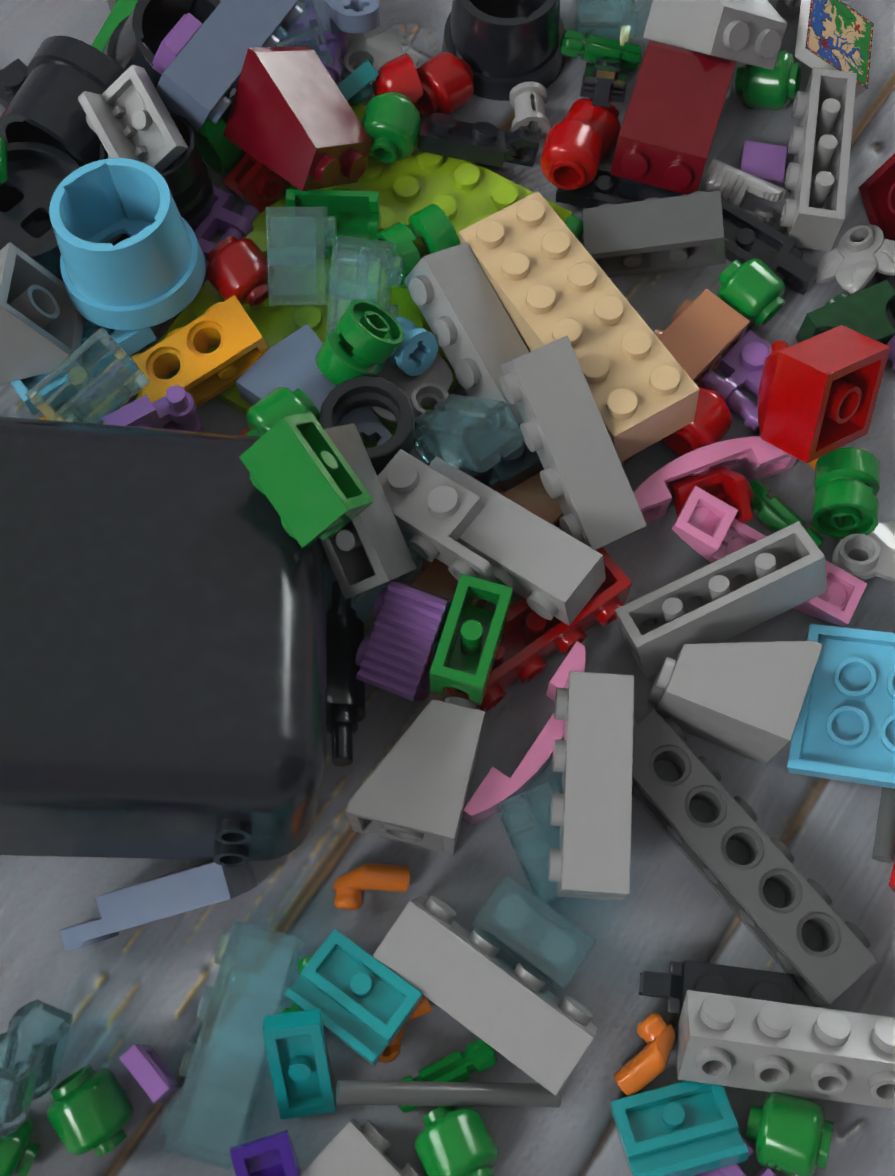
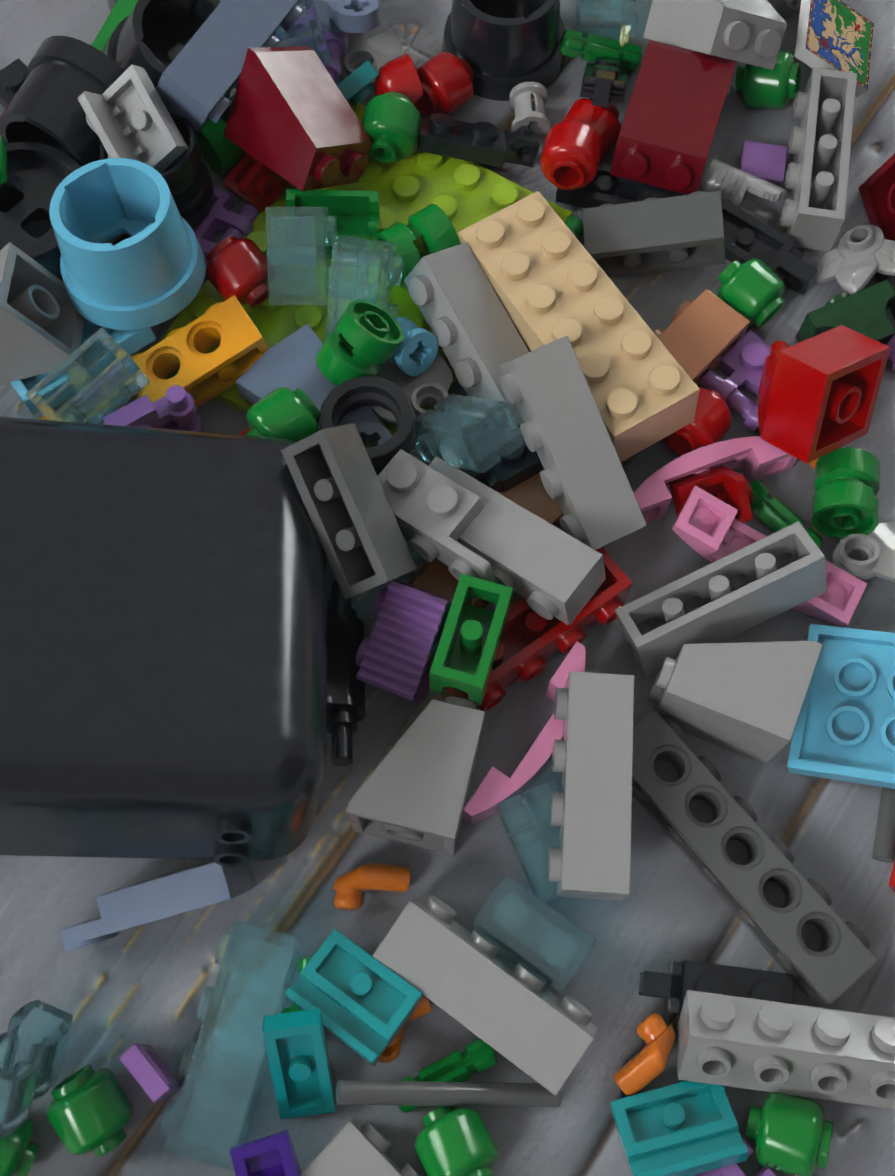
medium lavender tile [152,13,202,75] -> none
green brick [239,412,374,548] -> none

